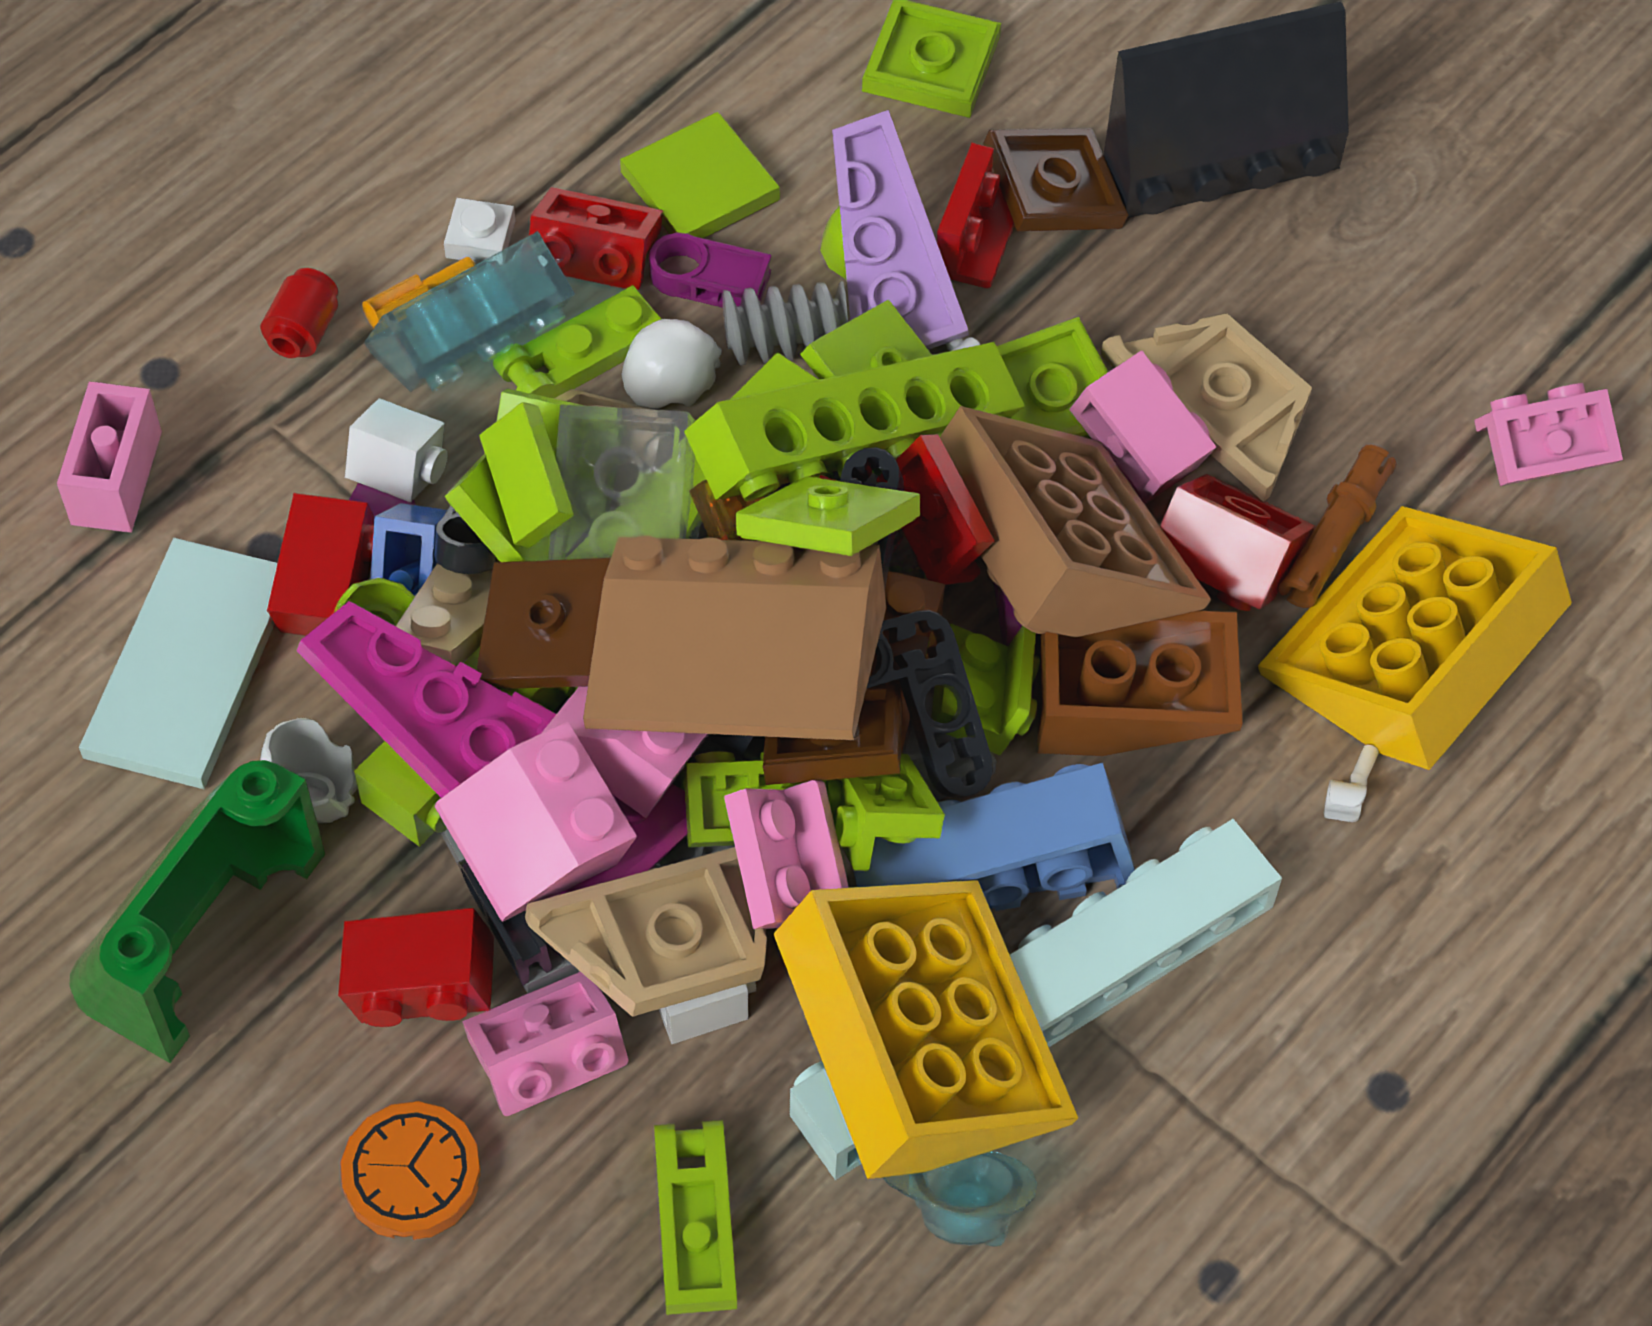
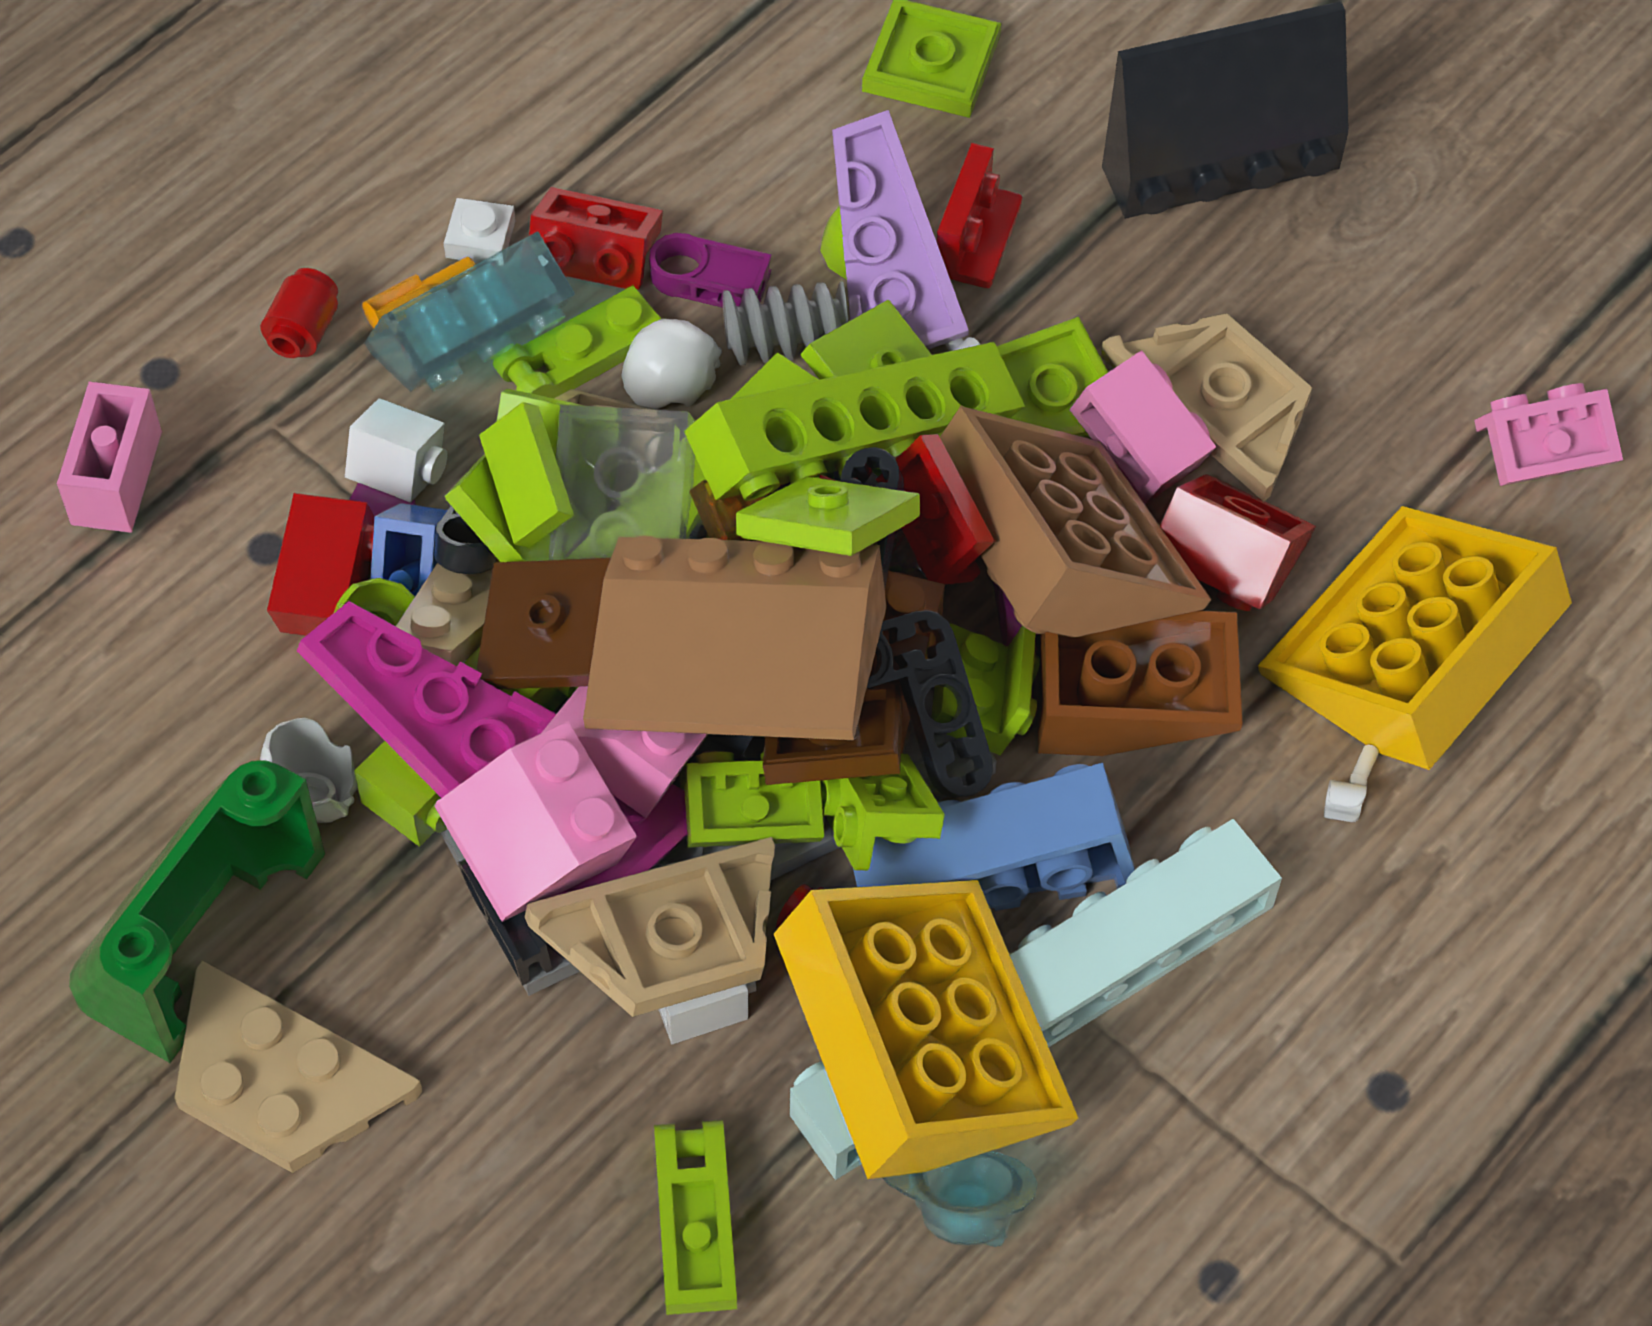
light aqua tile [79,538,277,789] -> none
red brick [338,908,495,1027] -> none
orange tile [340,1101,481,1240] -> none
bright pink bracket [462,972,629,1116] -> none
lime tile [620,112,780,238] -> none
bright pink bracket [724,780,849,929] -> none
reddish brown plate [983,128,1128,232] -> none
dark orange pin [1278,445,1397,608] -> none
none -> tan wing [175,961,423,1173]

